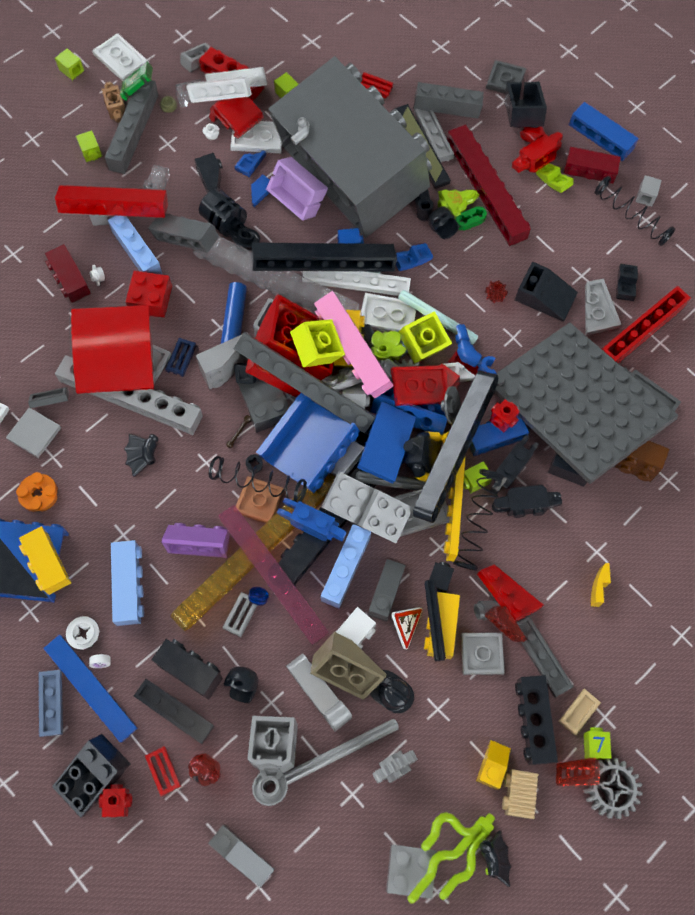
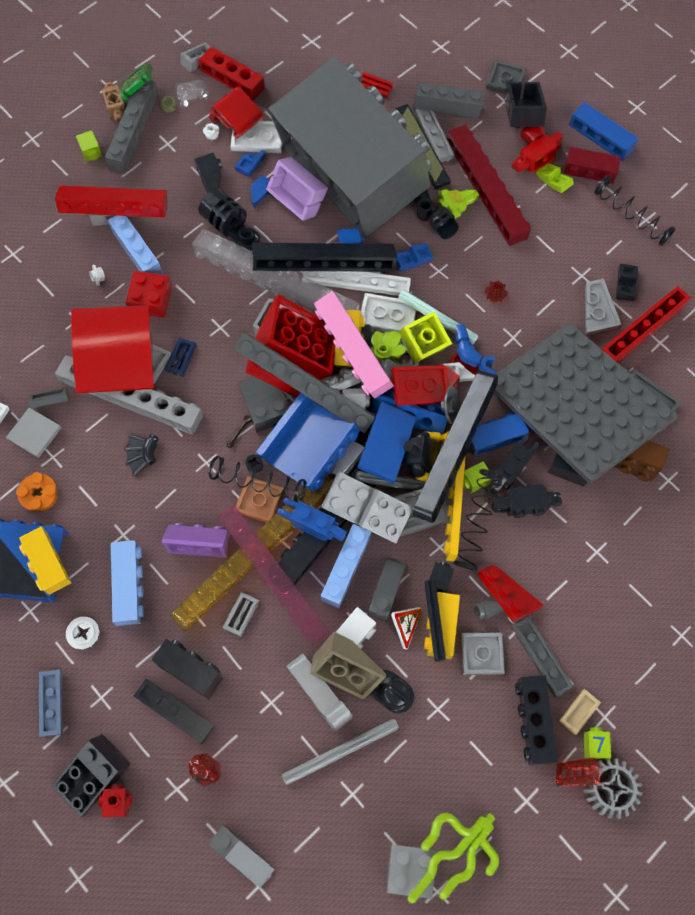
blue tile [43,635,138,743] -> none
dark red brick [45,244,91,303] -> none
lime brick [55,49,84,80] -> none
white tile [89,654,111,668] -> none
white tile [92,33,149,81] -> none
clear leg [143,165,169,190] -> none
red tile [145,746,182,797] -> none
dark grey brick [148,214,219,253] -> none
white fence [187,67,267,103] -> none
light grey slope [196,332,248,389] -> none
blue brick [221,282,247,344] -> none
black helmet [224,666,258,704] -> none
black tile [234,363,256,384] -> none
clear blue tile [248,587,269,605] -> none
light grey brick [248,716,298,806] -> none
lime brick [274,72,299,98] -> none
neon yellow brick [290,319,345,368] -> none
light grey arm [291,117,310,145] -> none
light grey gear [373,750,418,783] -> none
green beam [456,206,487,231] -> none
yellow slope [476,740,511,789] -> none
black arm [480,830,511,887] -> none
clear red slope [485,606,527,642] -> none
red brick [489,399,520,432] -> none
tan brick [502,769,538,819] -> none
black slope [515,261,578,322] -> none
yellow slope [591,563,611,607] -> none
light grey brick [635,175,662,207] -> none

